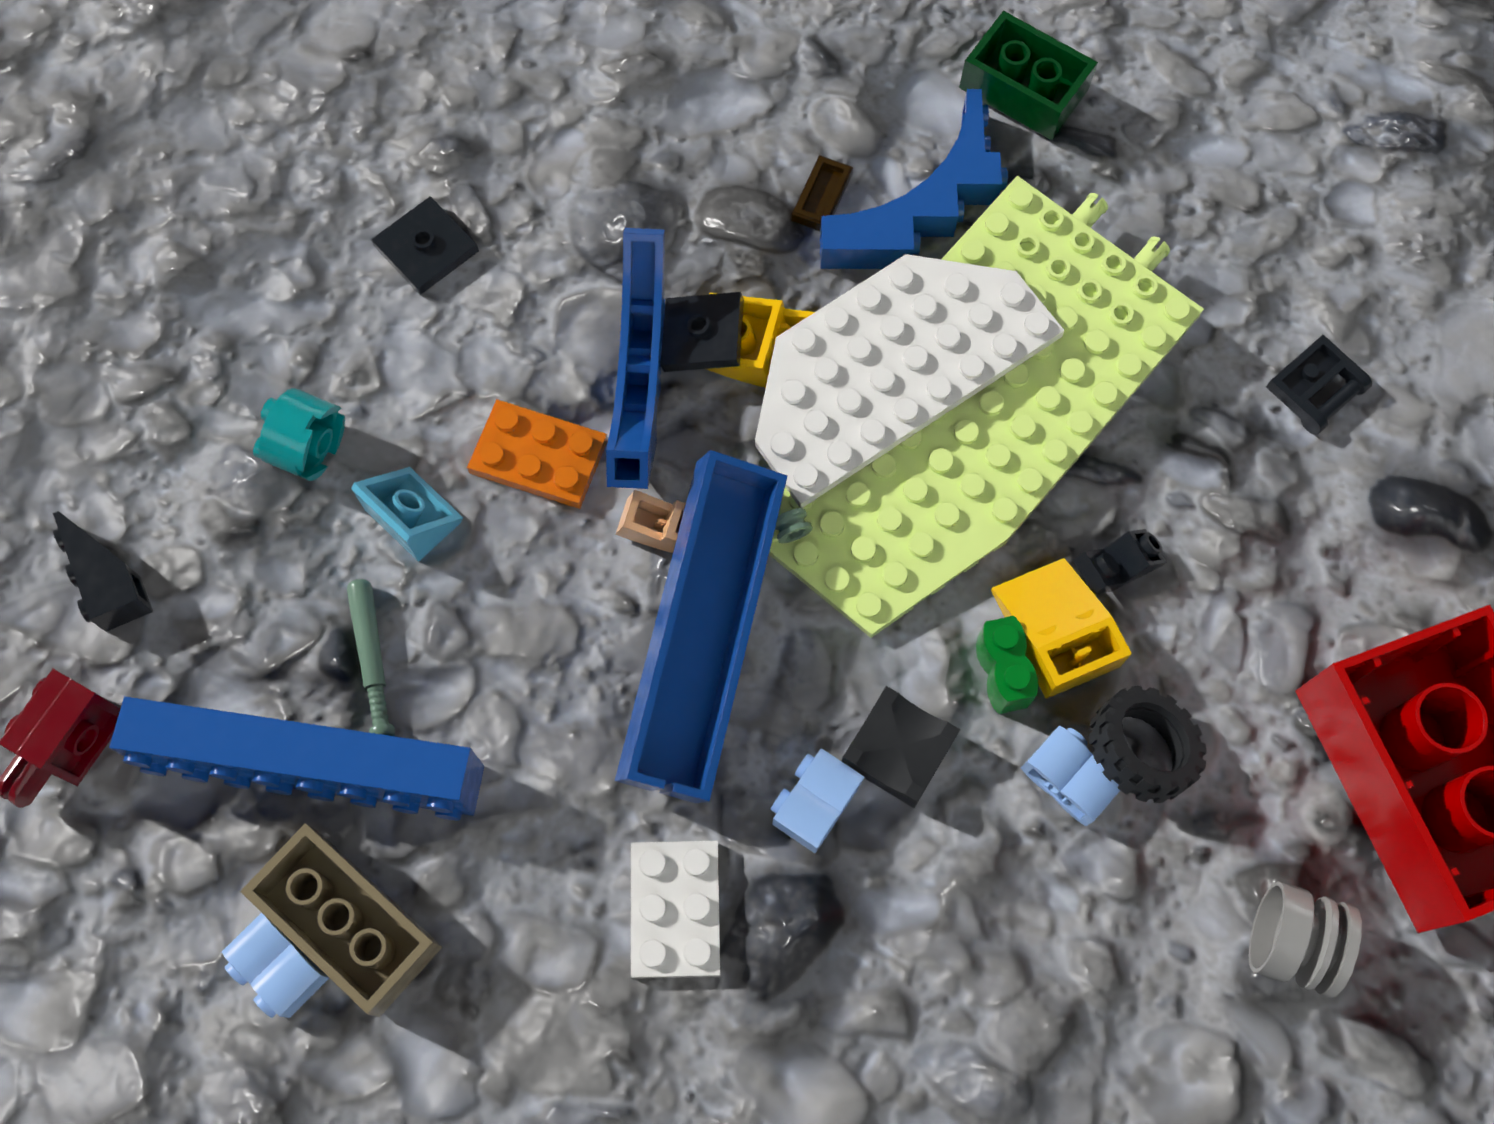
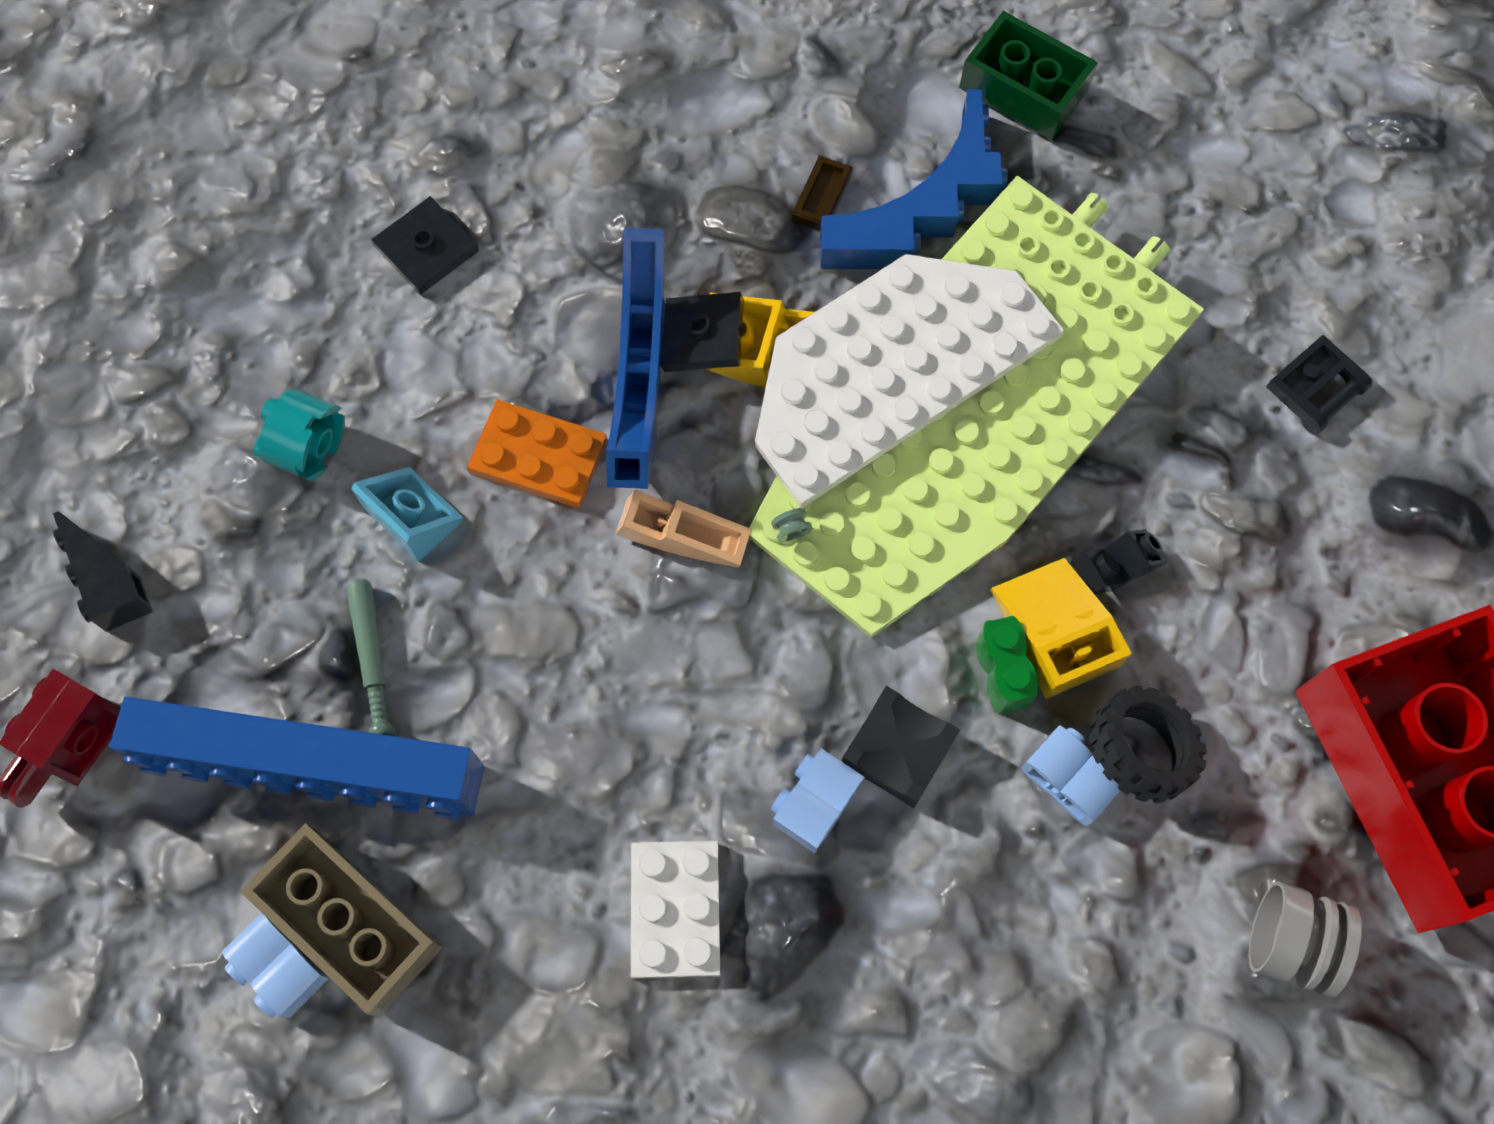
blue piece [615,450,788,803] -> none

